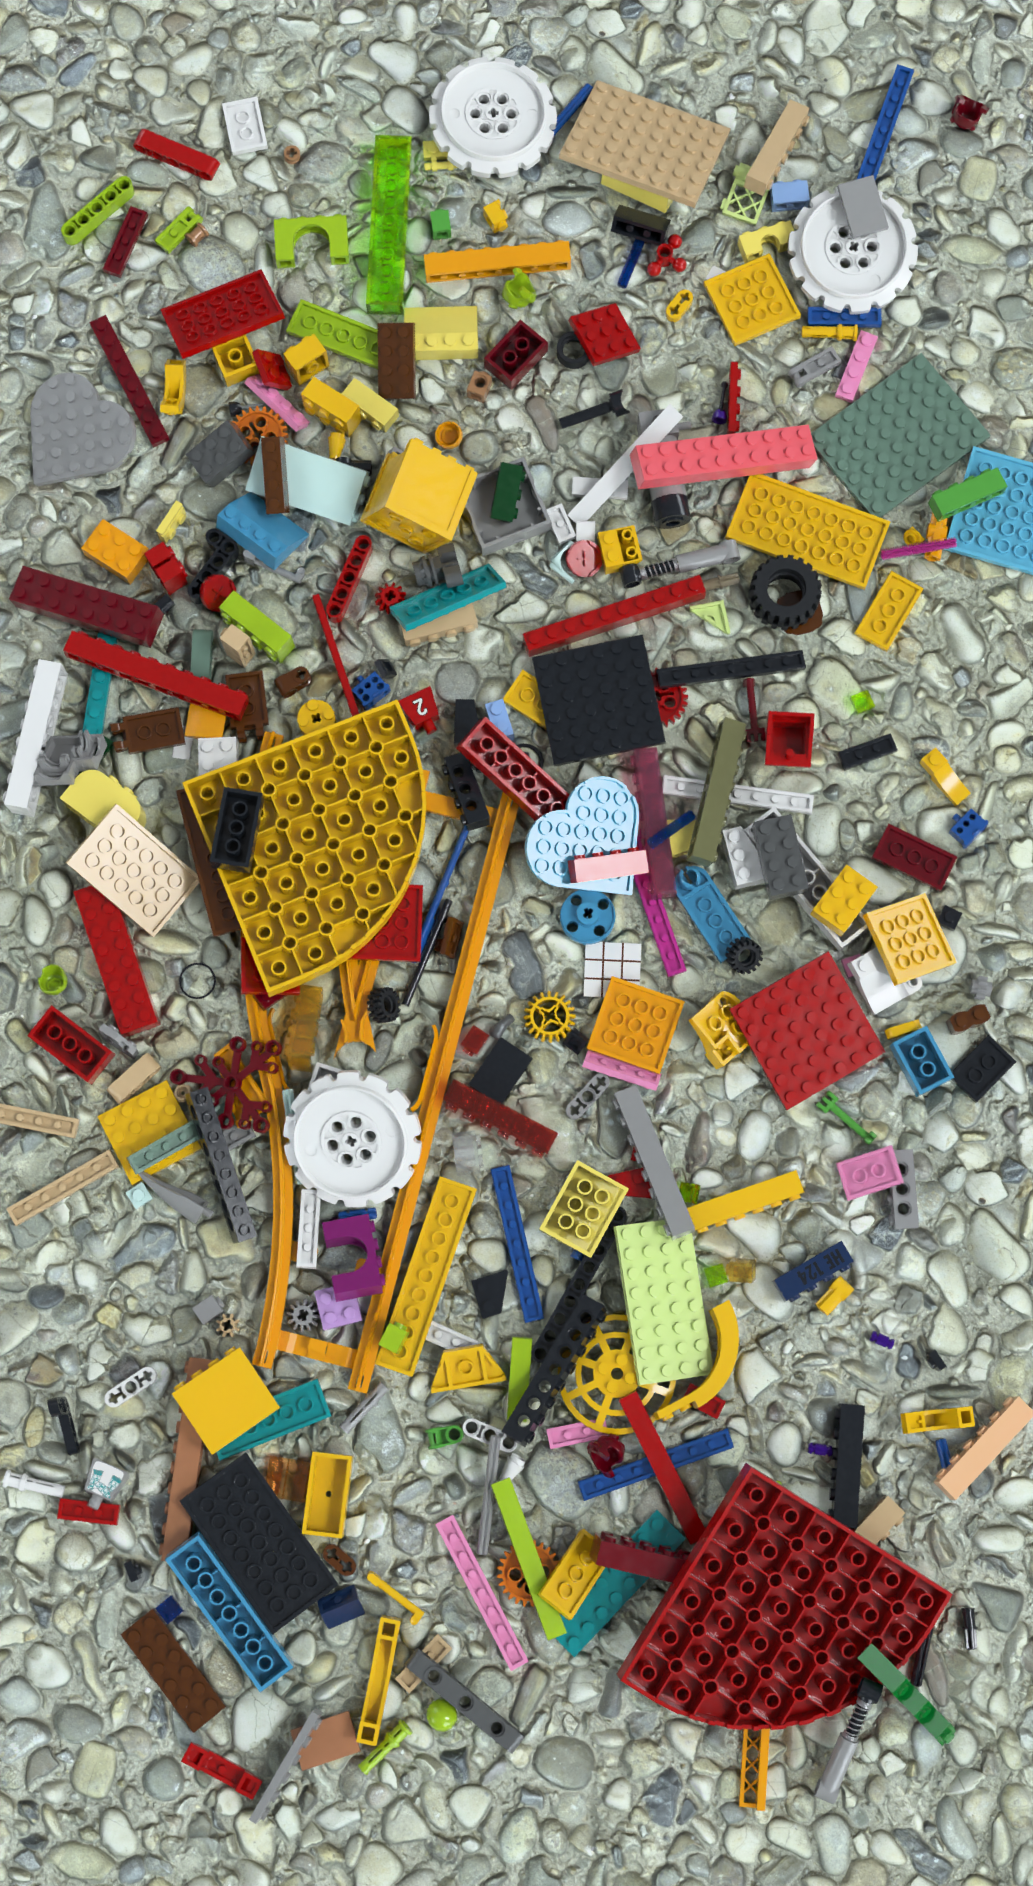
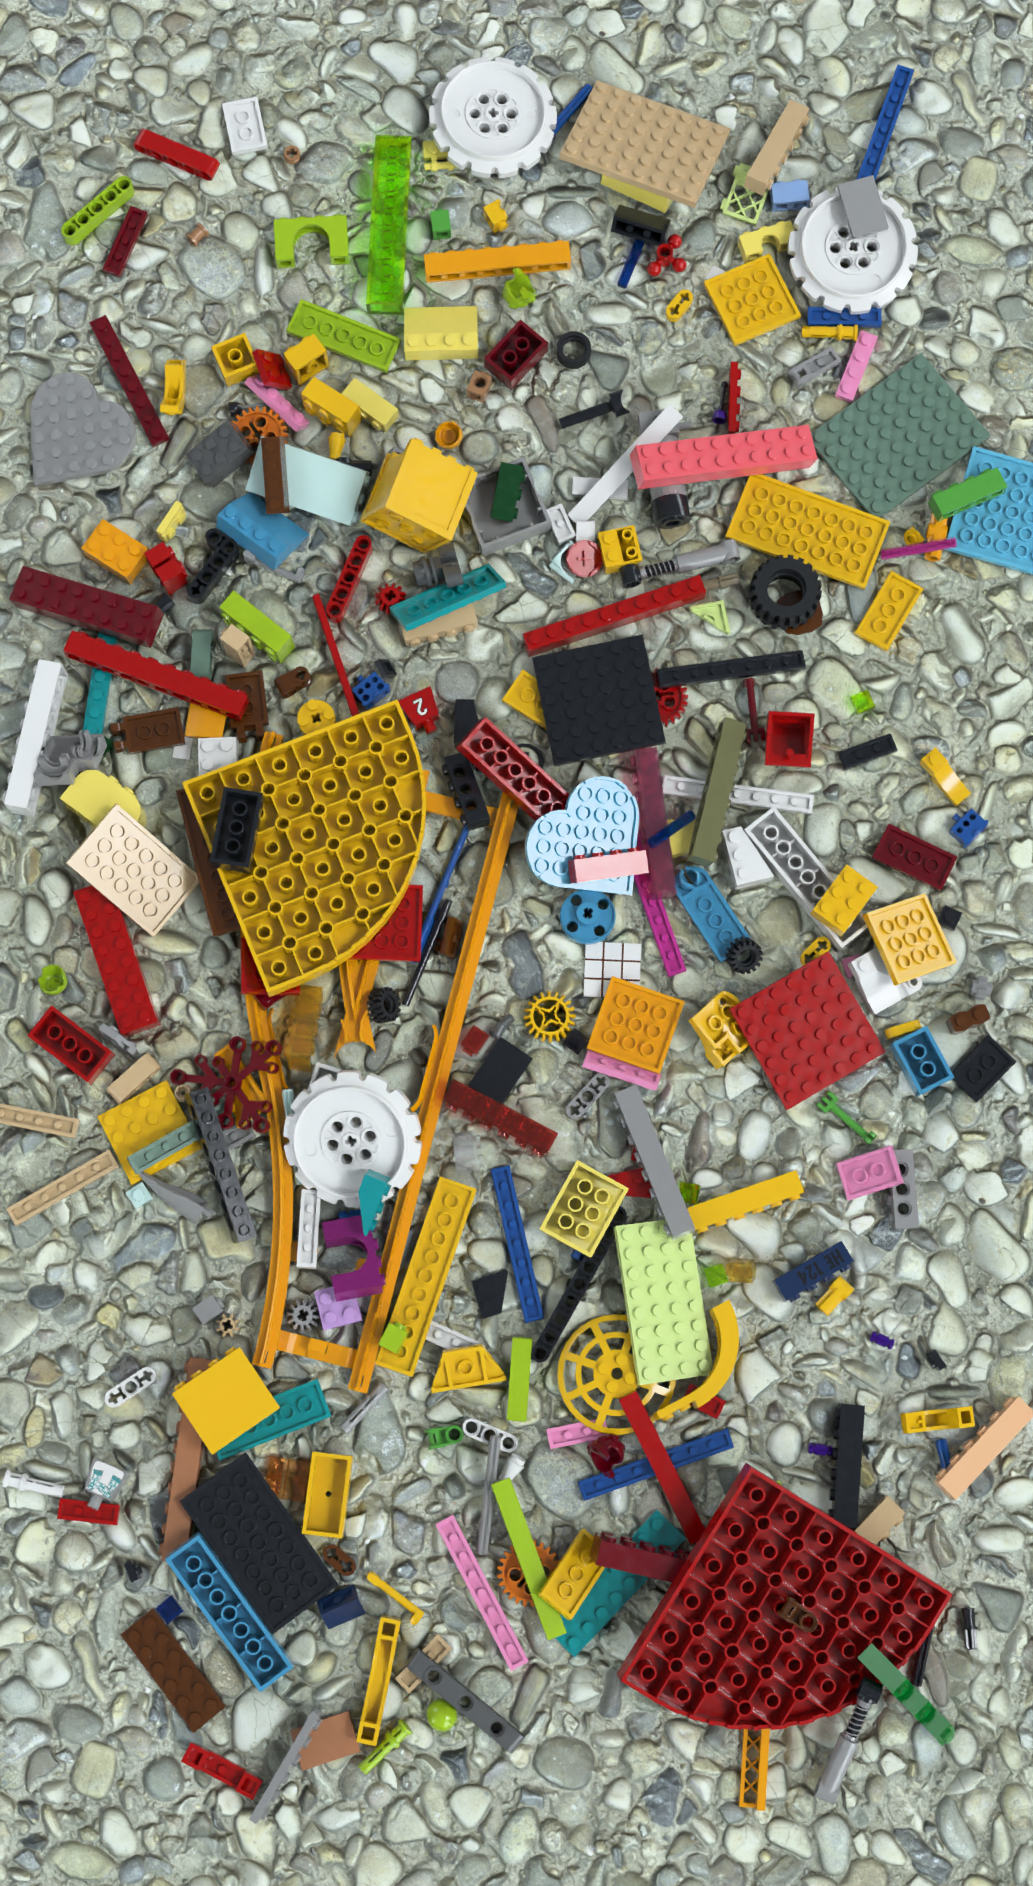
black beam [47,1397,80,1456] -> none
lime plate [155,206,203,254] -> none
red plate [160,269,285,359] -> none
black piece [179,963,216,999] -> none
red tile [200,574,236,612] -> none
reddish brown plate [378,323,416,399] -> none
light blue brick [485,699,514,741] -> none
black brick [502,1294,607,1447] -> none
red plate [568,303,641,367] -> none
dark grey brick [752,814,809,901] -> none
dark red helmet [950,94,989,131] -> none
none -> teal slope [358,1169,392,1236]
none -> reddish brown piece [776,1595,818,1632]
none -> yellow beam [799,937,831,966]

